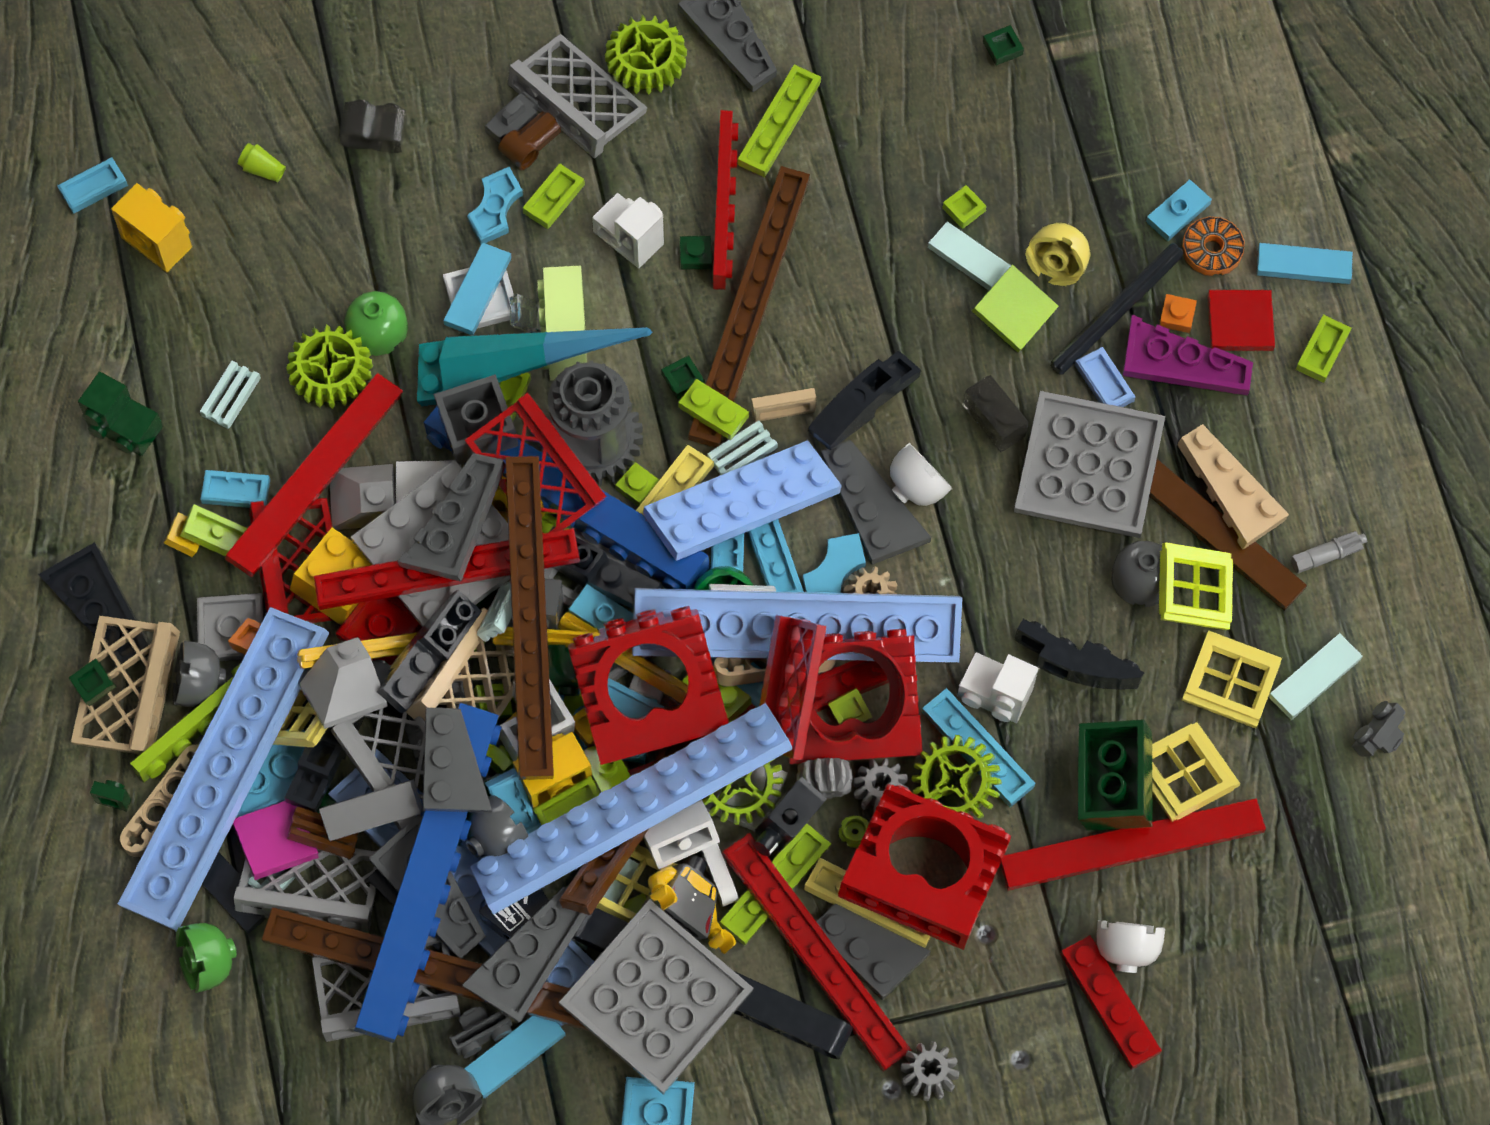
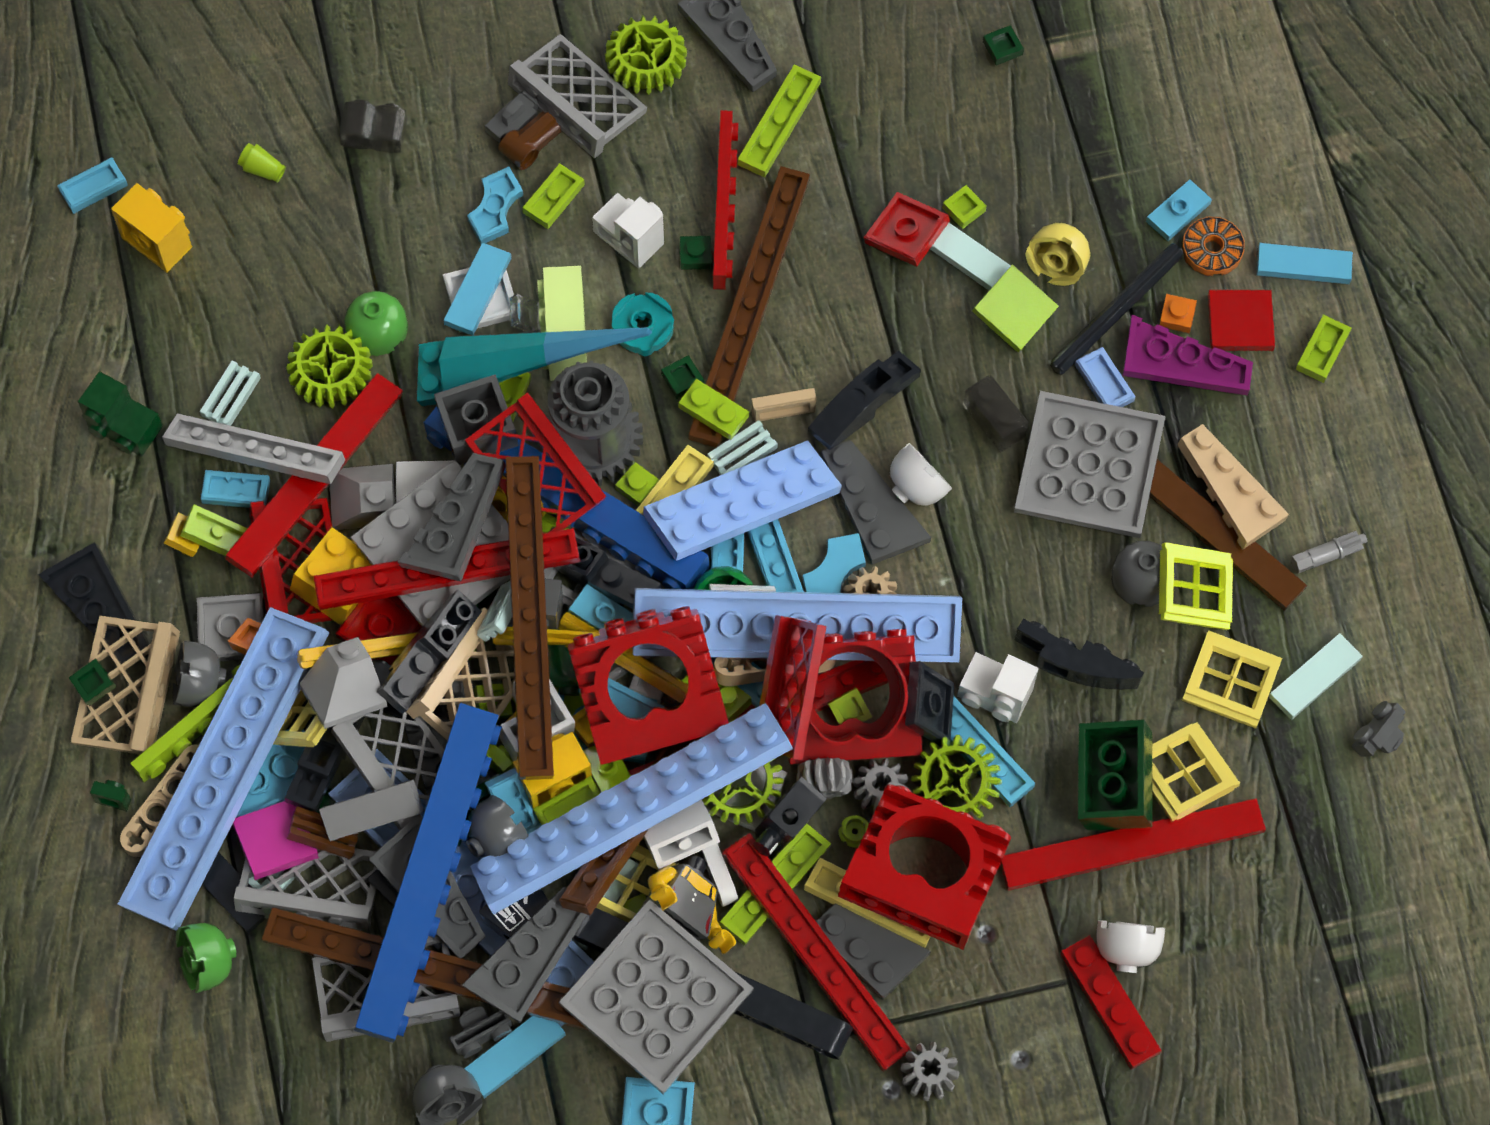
dark grey wing [423,708,492,813] -> none
none -> light grey plate [162,413,345,484]
none -> teal plate [612,292,674,356]
none -> red tile [864,192,950,267]
none -> black tile [905,661,954,746]

